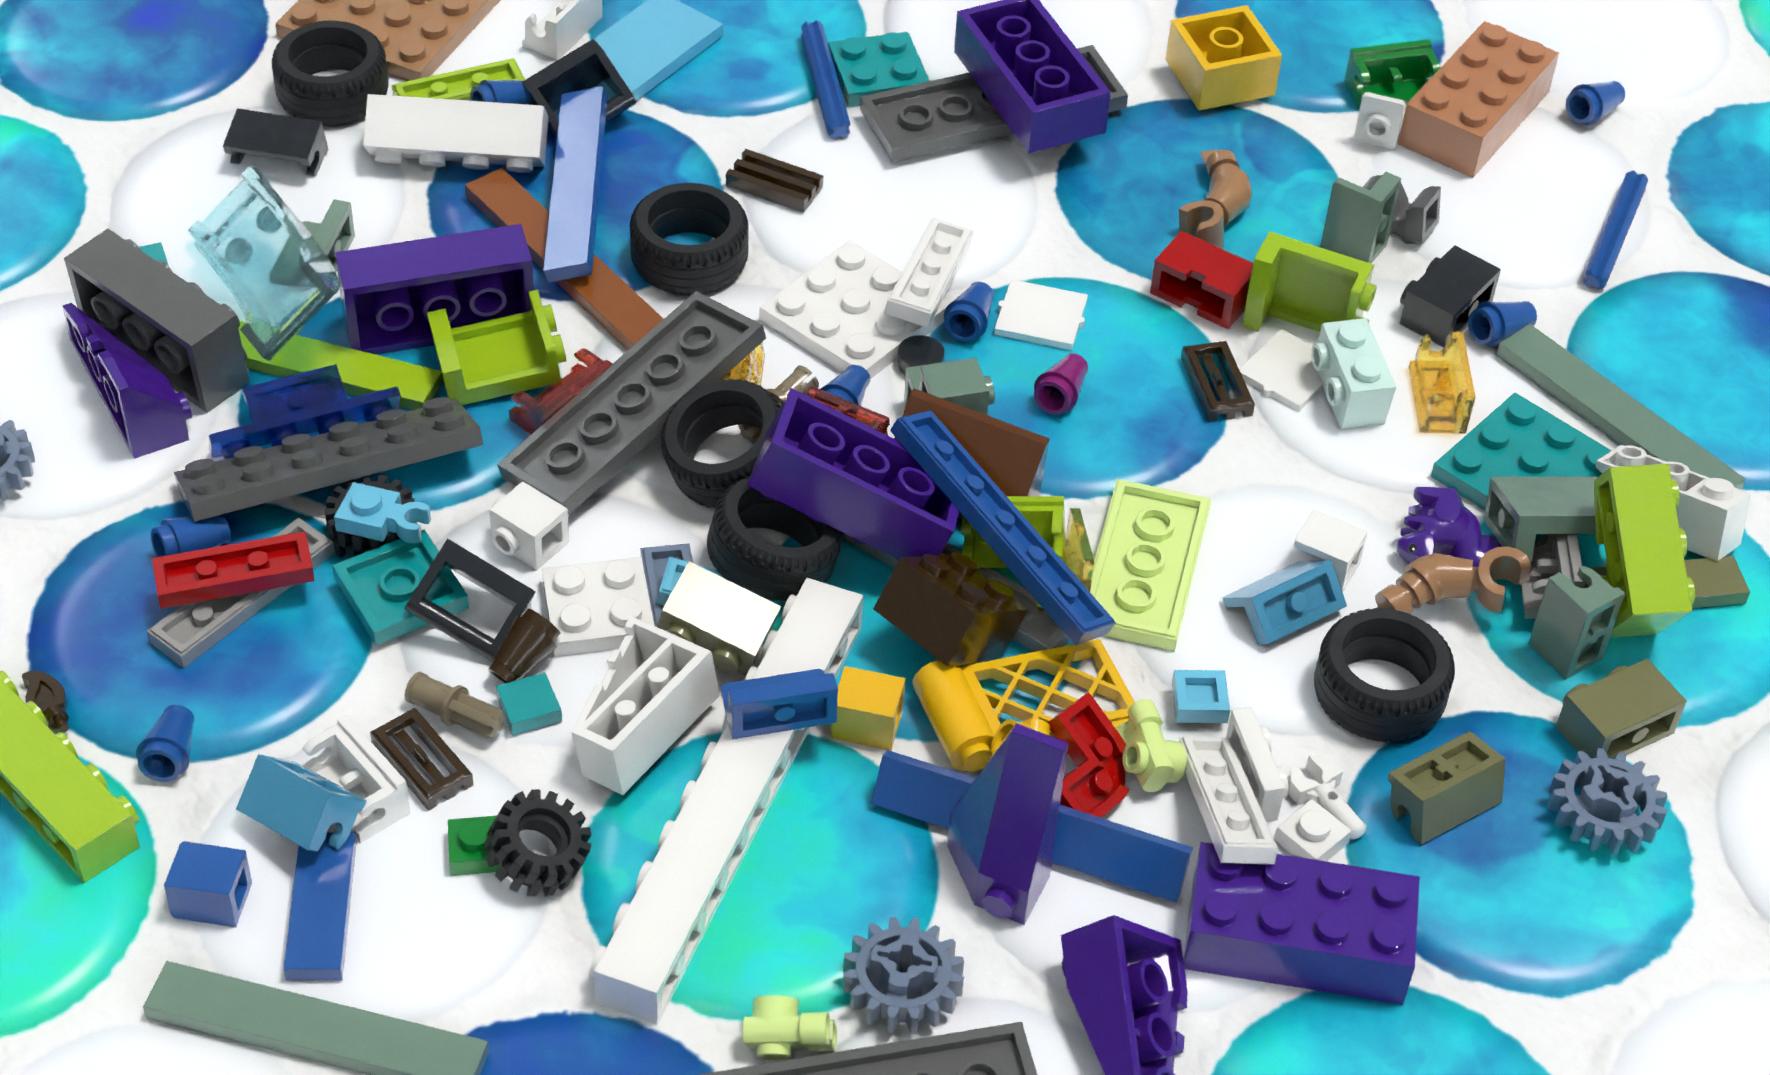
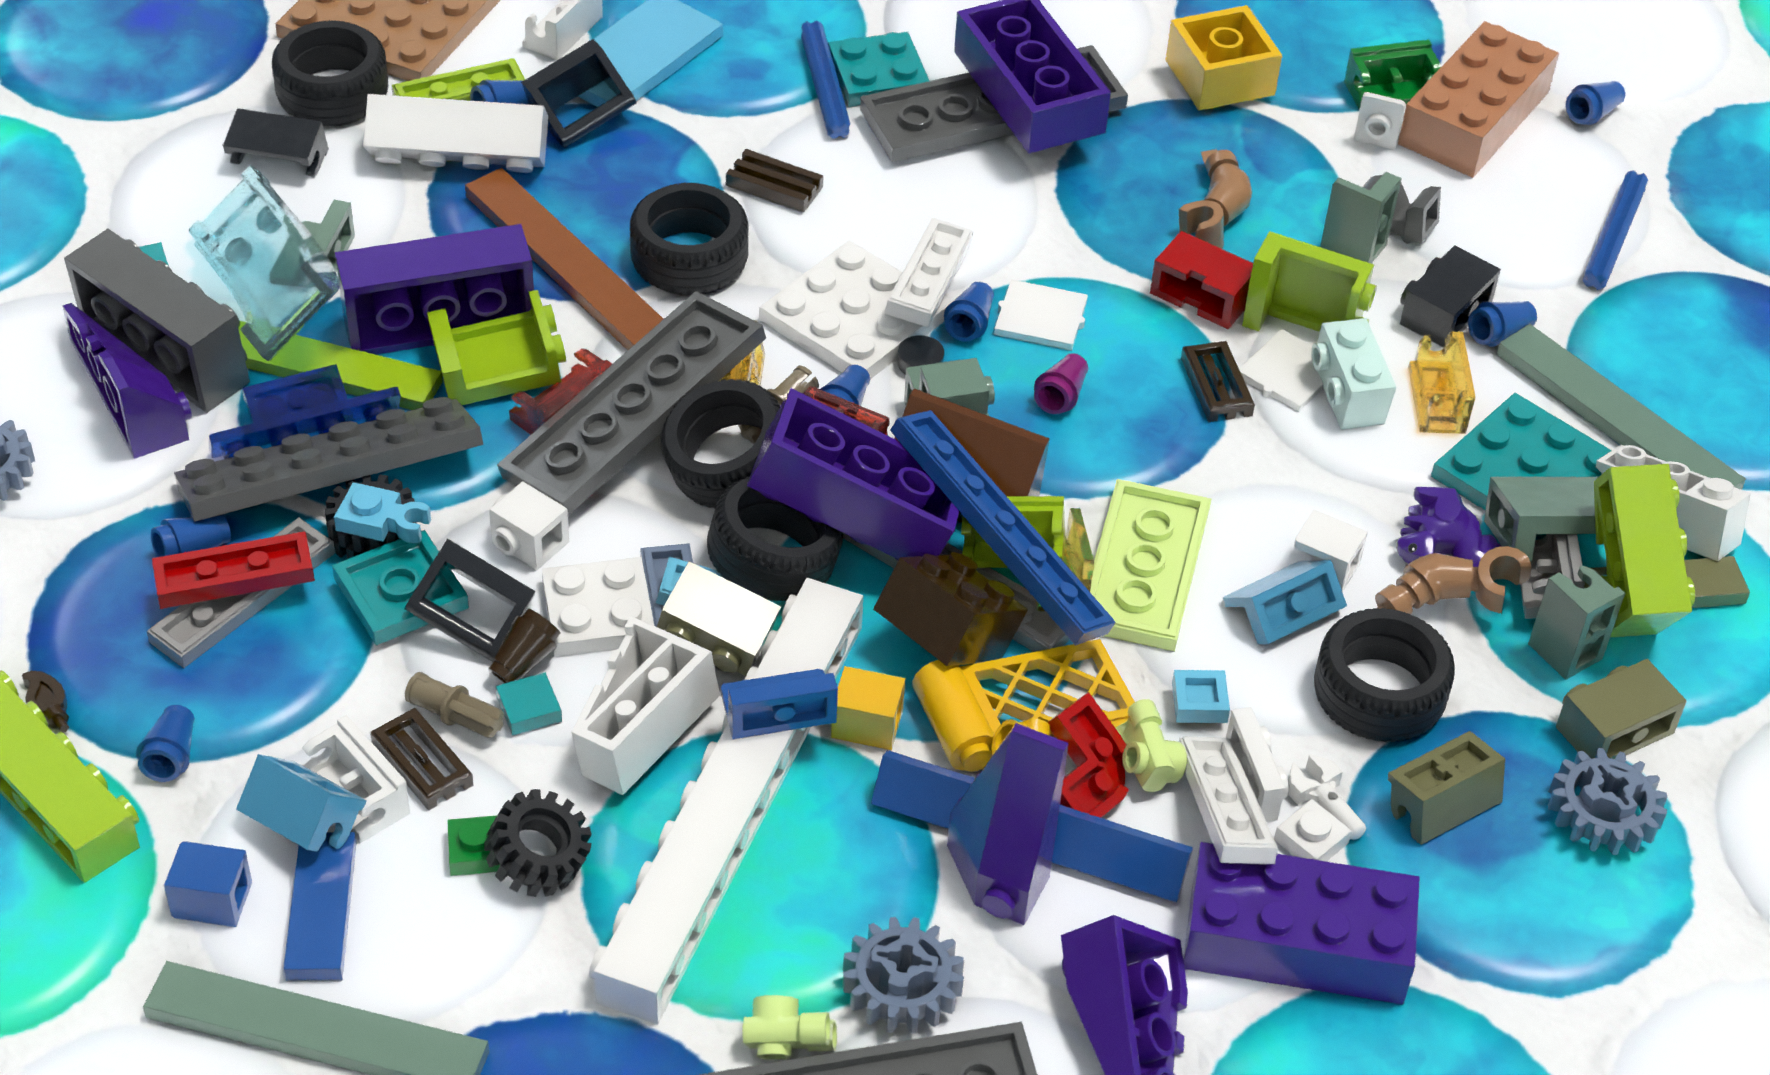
tile [543,86,608,282] -> none

